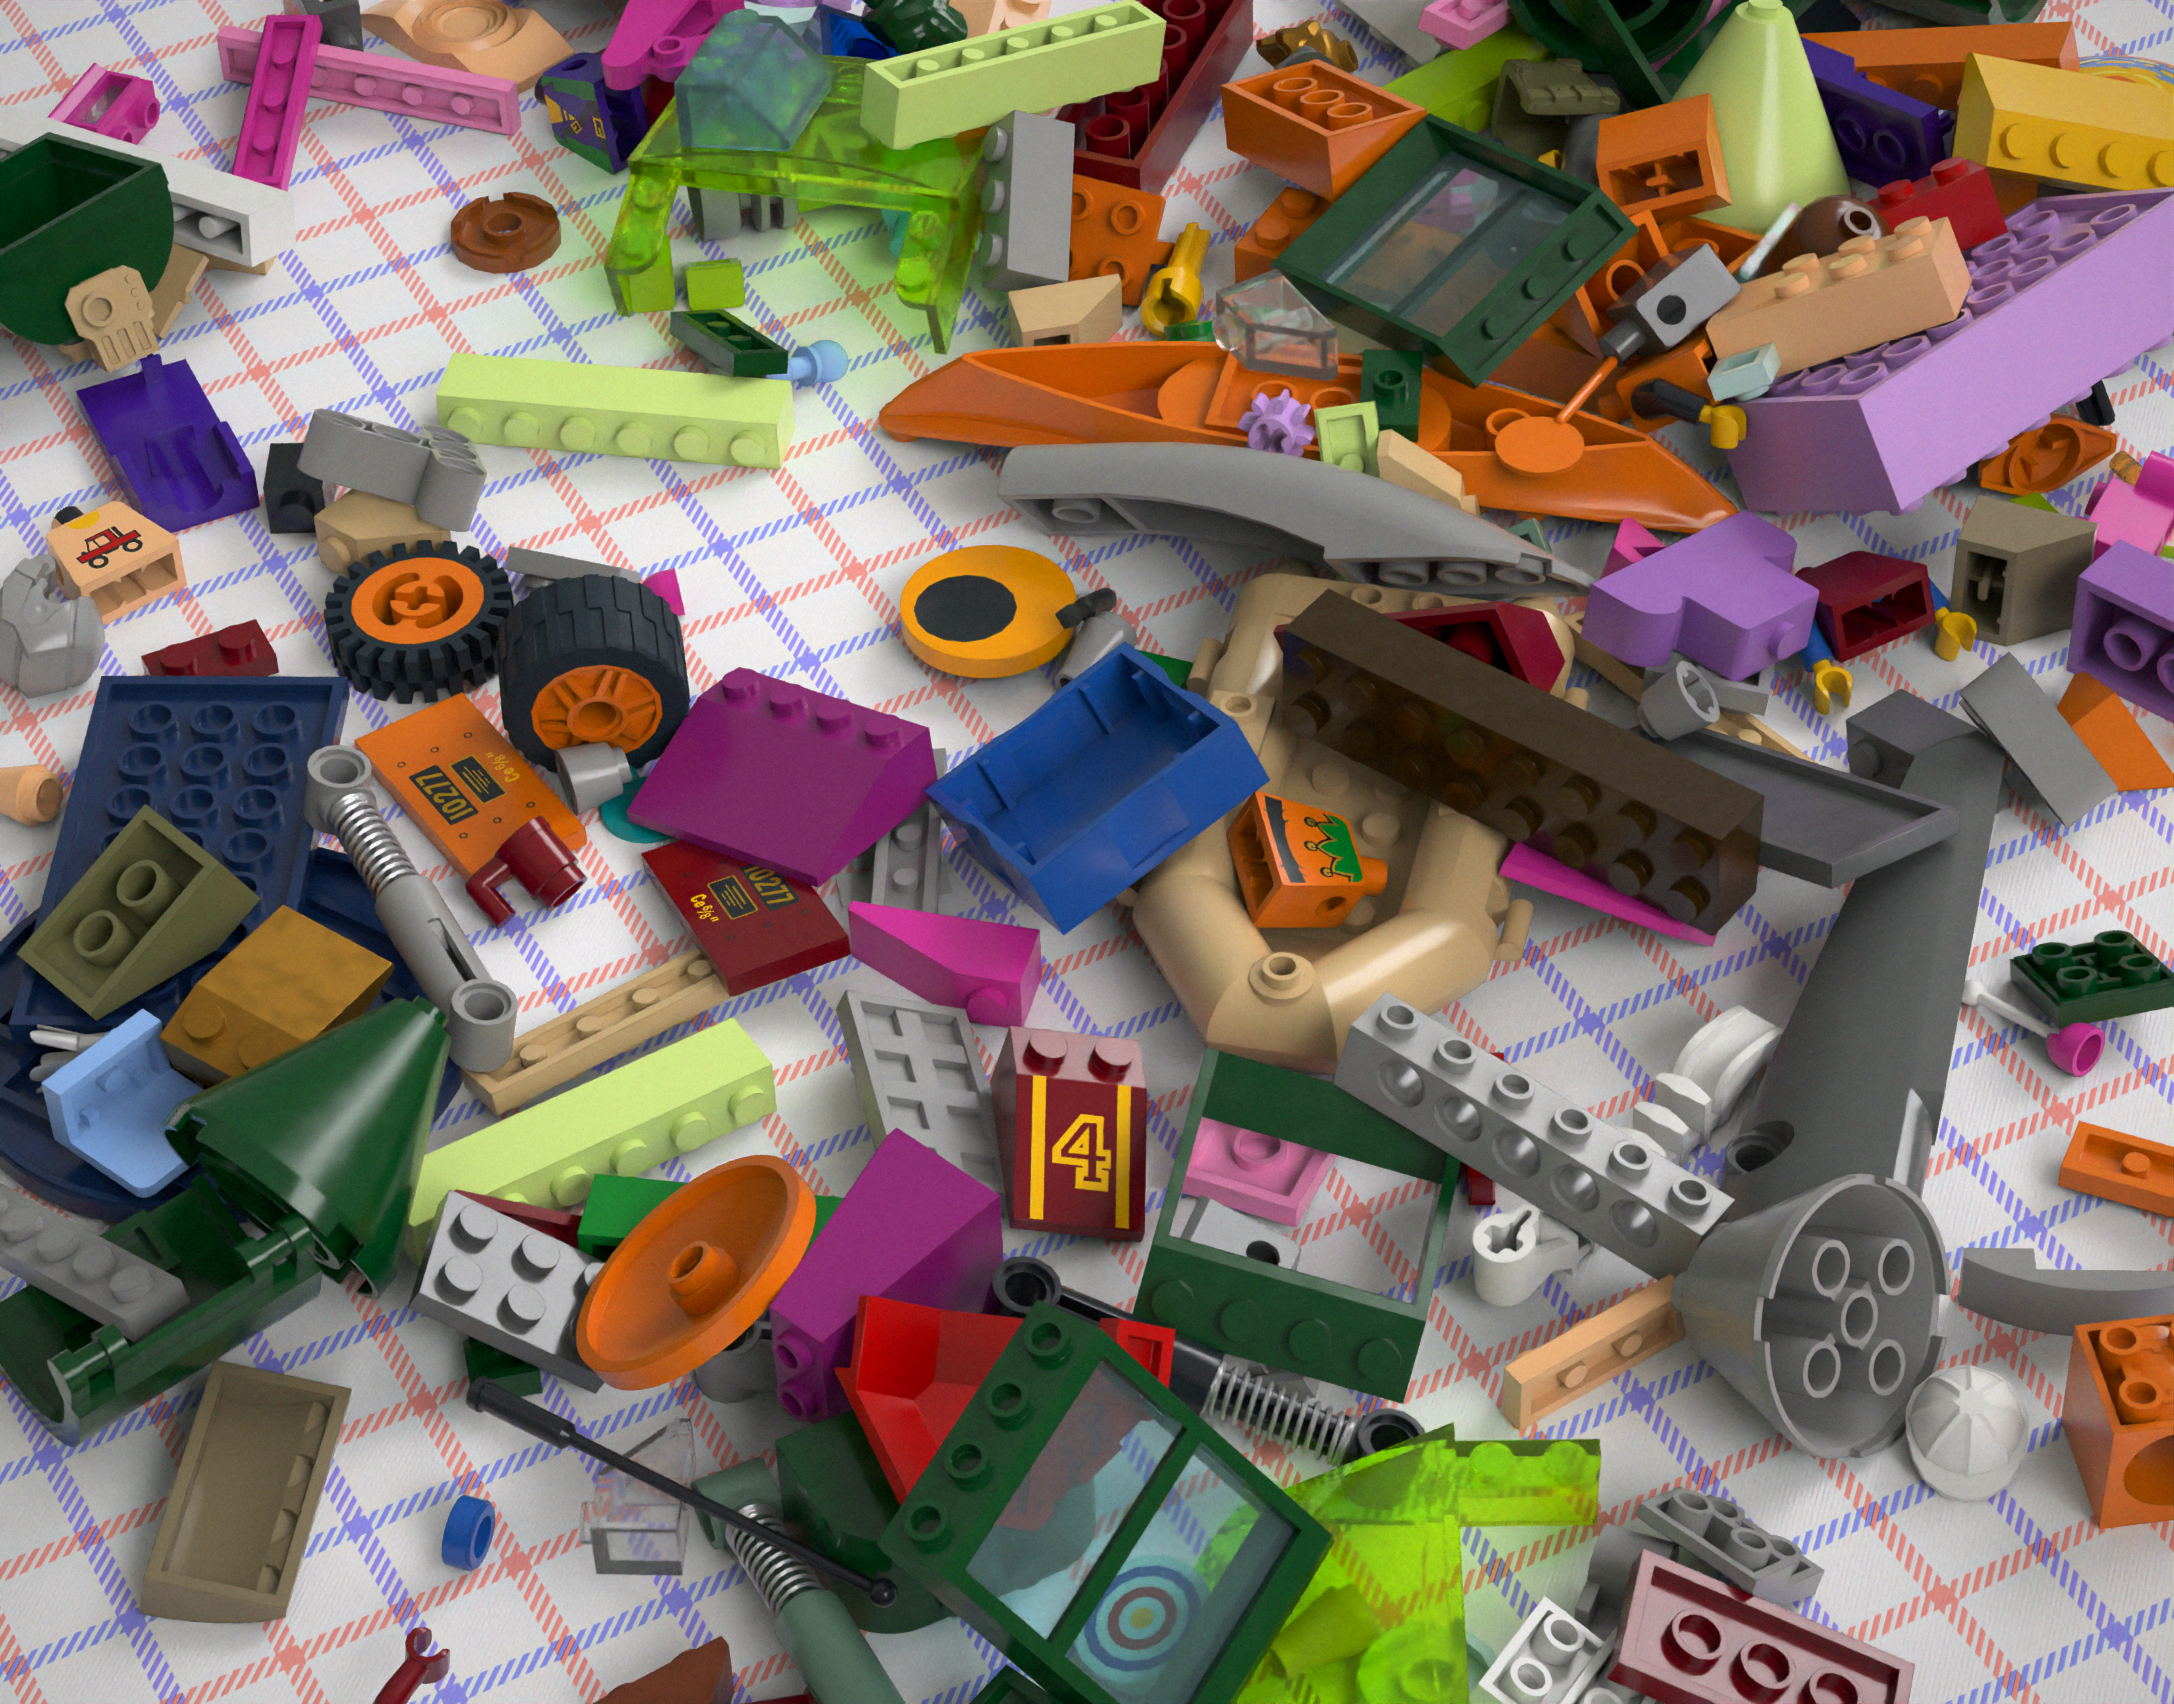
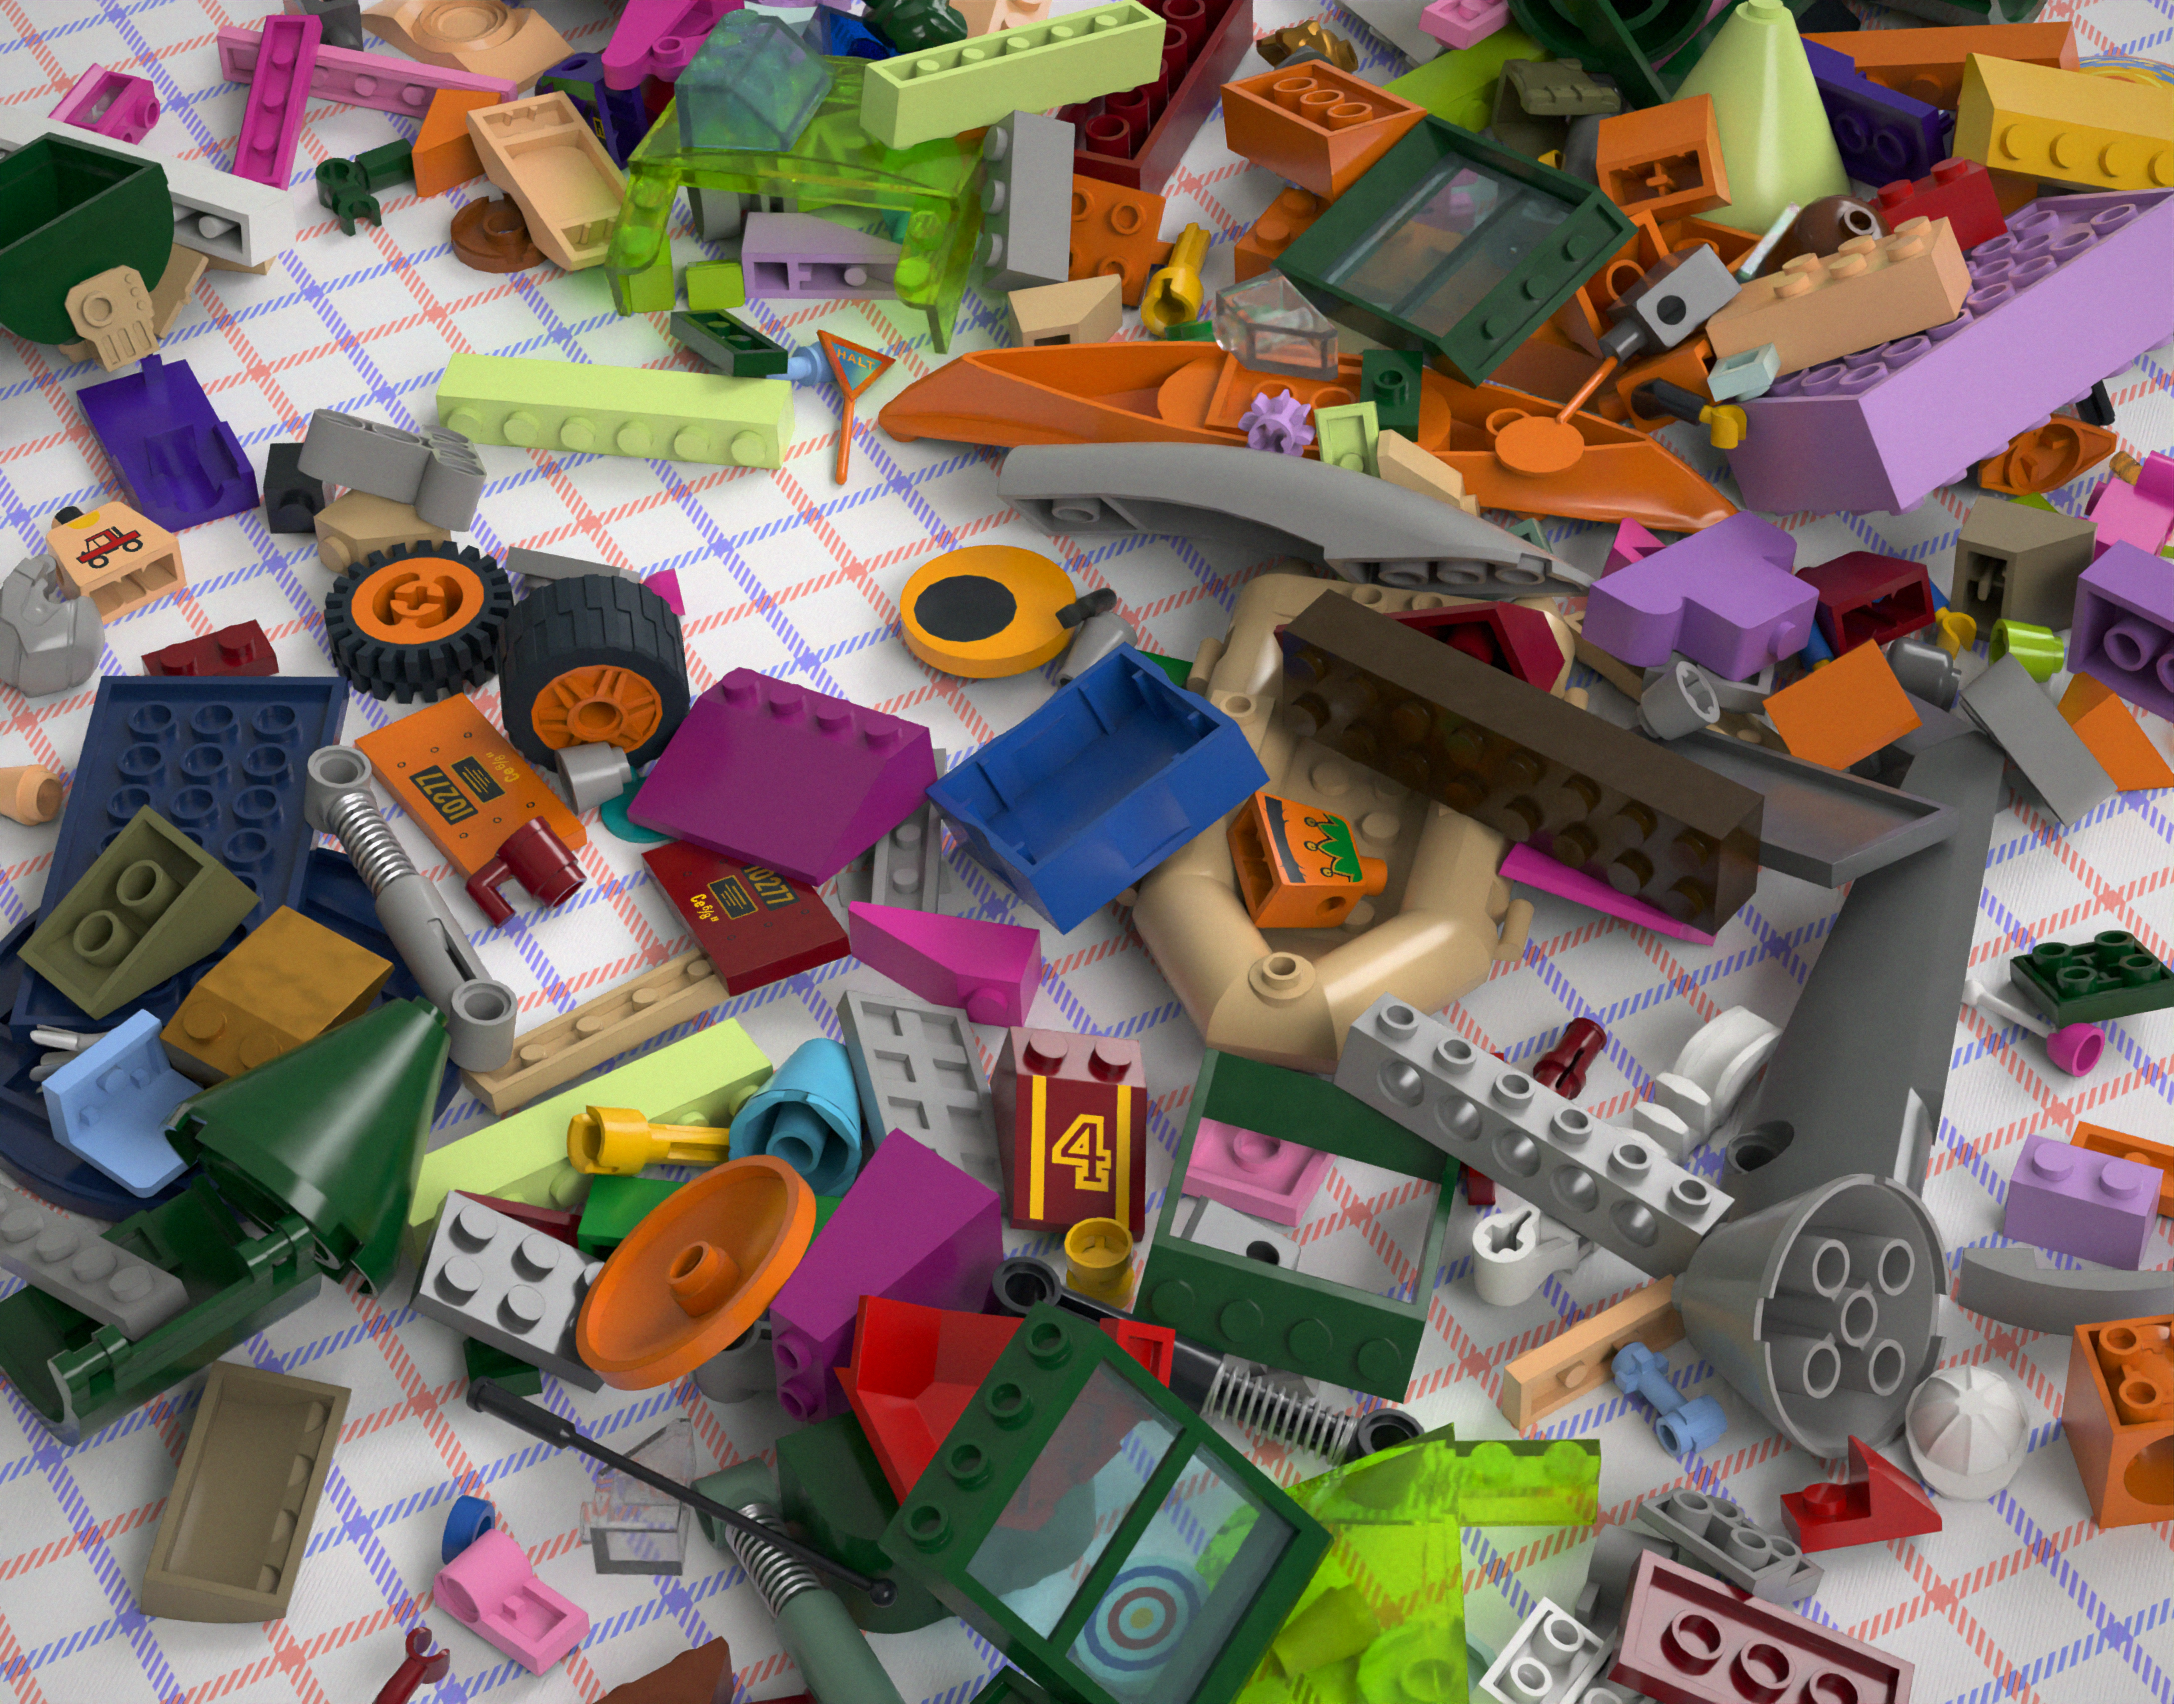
none -> dark green bar [315,138,415,237]
none -> orange slope [411,89,502,198]
none -> bright pink plate [432,1529,591,1677]
none -> light nougat slope [465,90,663,272]
none -> yellow piece [566,1105,730,1176]
none -> medium azure cone [728,1038,862,1198]
none -> lavender slope [741,212,914,300]
none -> piece [816,329,896,485]
none -> yellow wheel [1064,1217,1135,1309]
none -> dark red pin [1533,1017,1607,1100]
none -> light blue bar [1611,1342,1727,1457]
none -> orange slope [1762,639,1923,771]
none -> red slope [1780,1435,1942,1554]
none -> dark grey head [1882,636,1962,713]
none -> lime hat [1988,618,2064,683]
none -> lavender brick [2003,1134,2164,1271]

